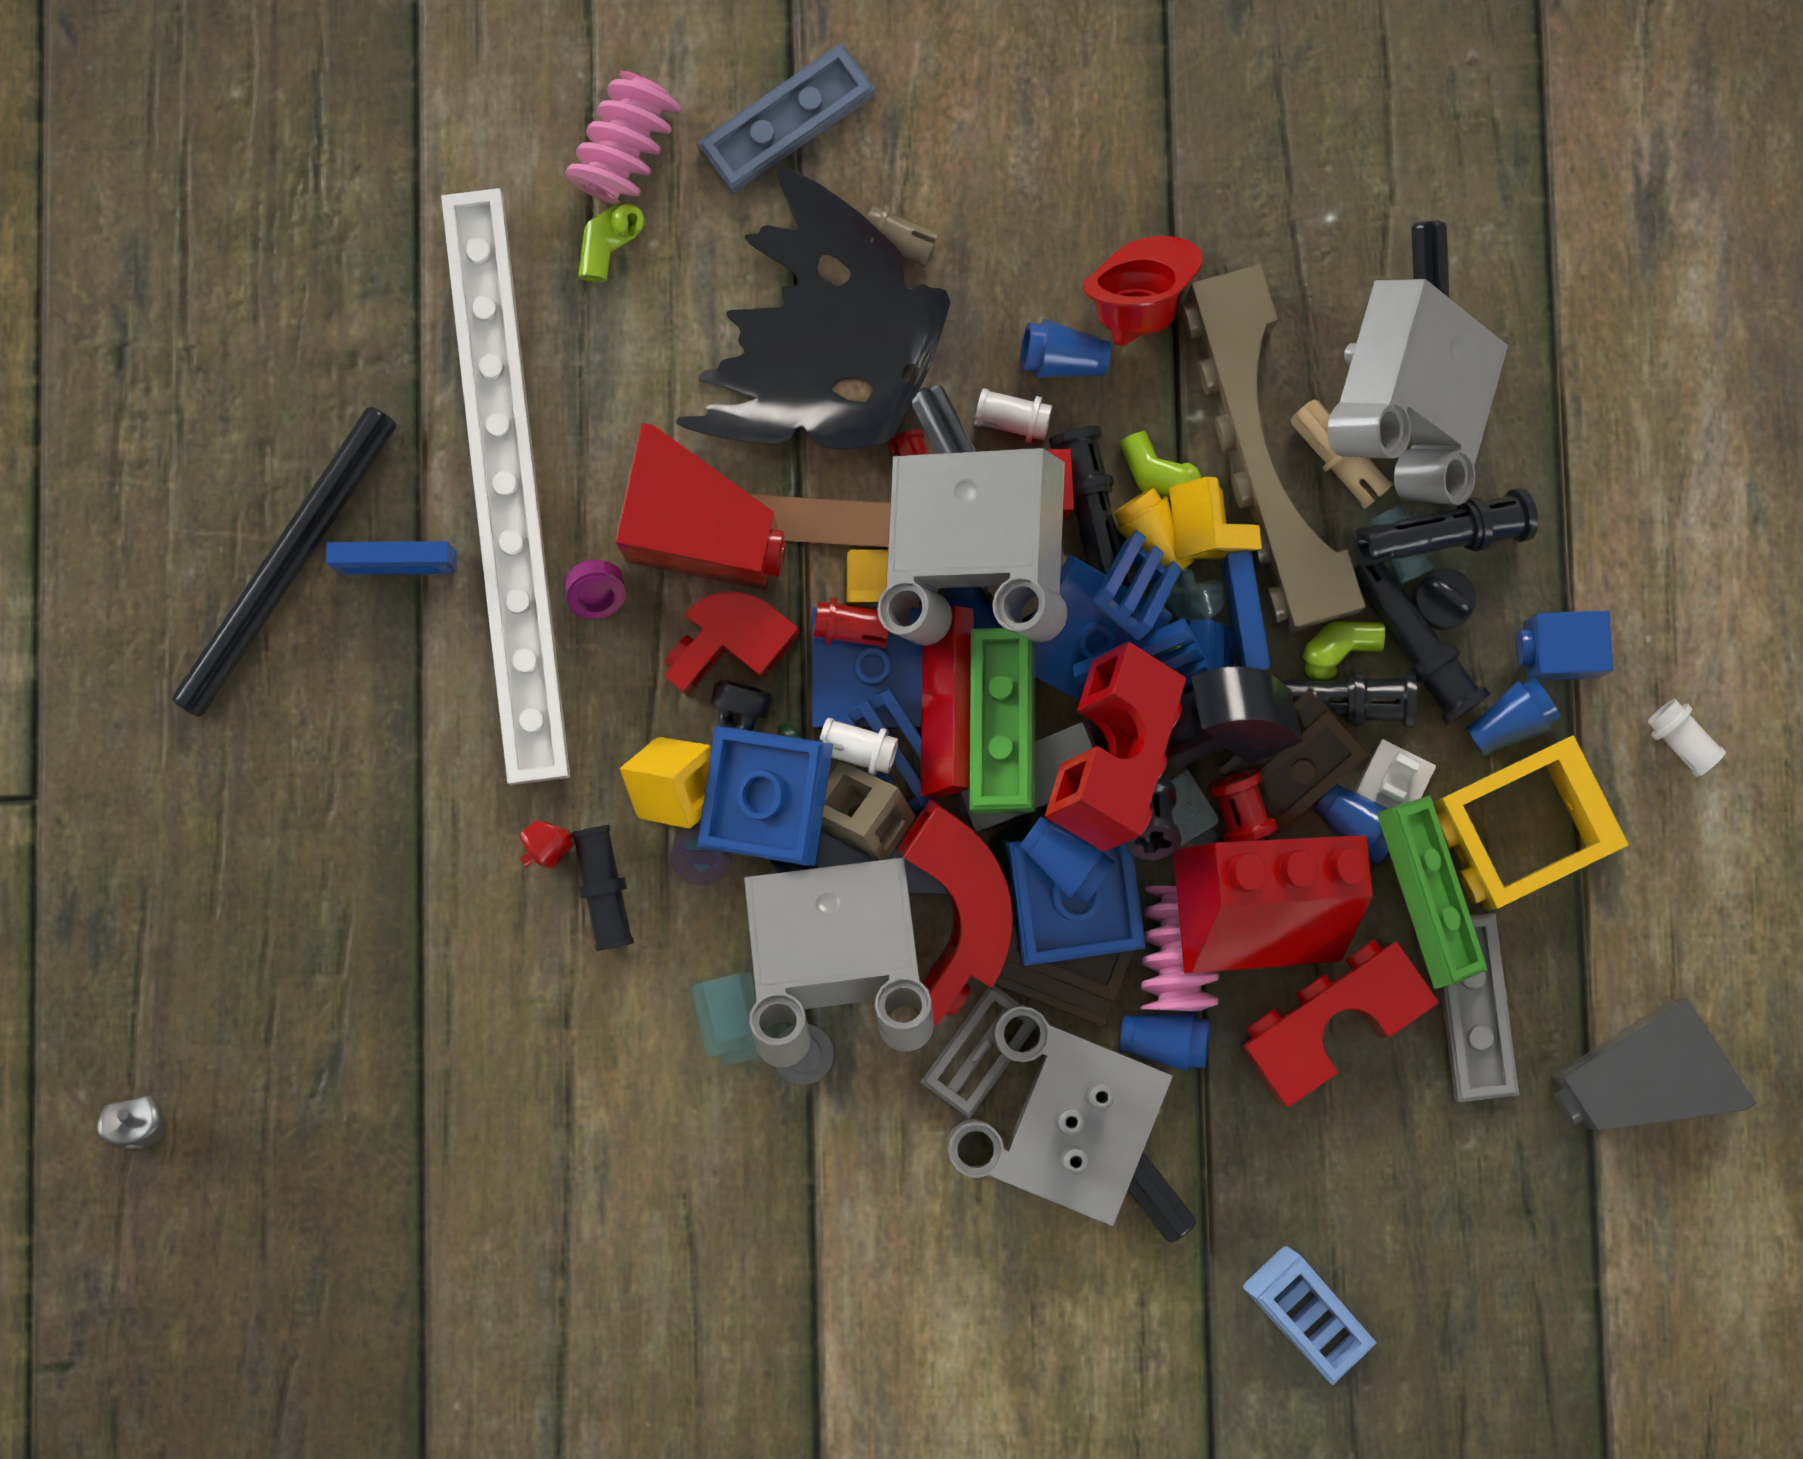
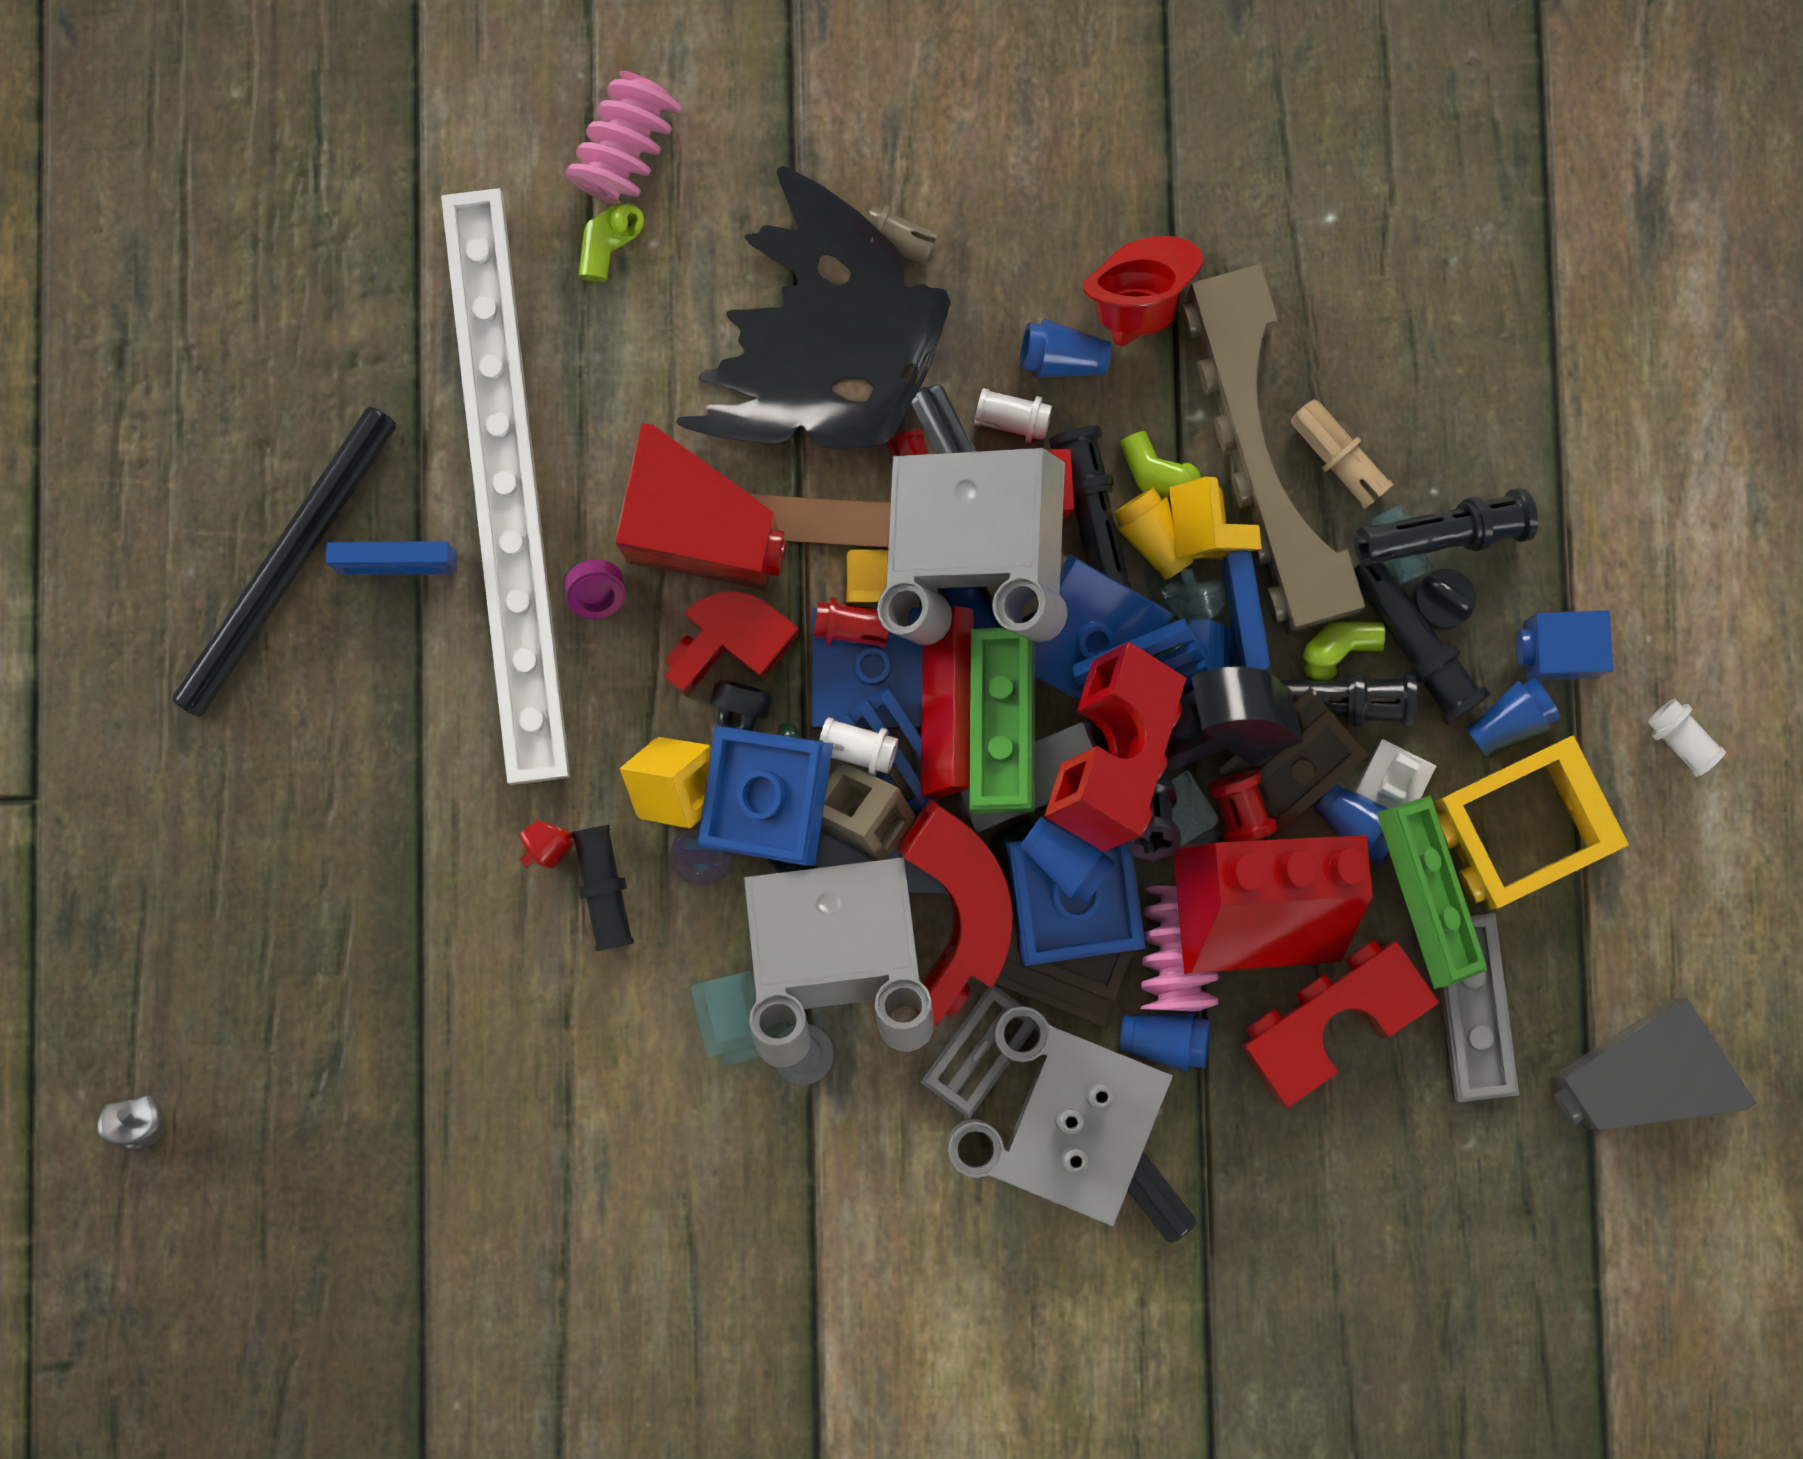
sand blue tile [697,43,875,195] -> none
blue tile [1092,530,1182,641] -> none
light blue slope [1243,1246,1376,1385] -> none
light grey piece [1327,220,1508,505] -> none

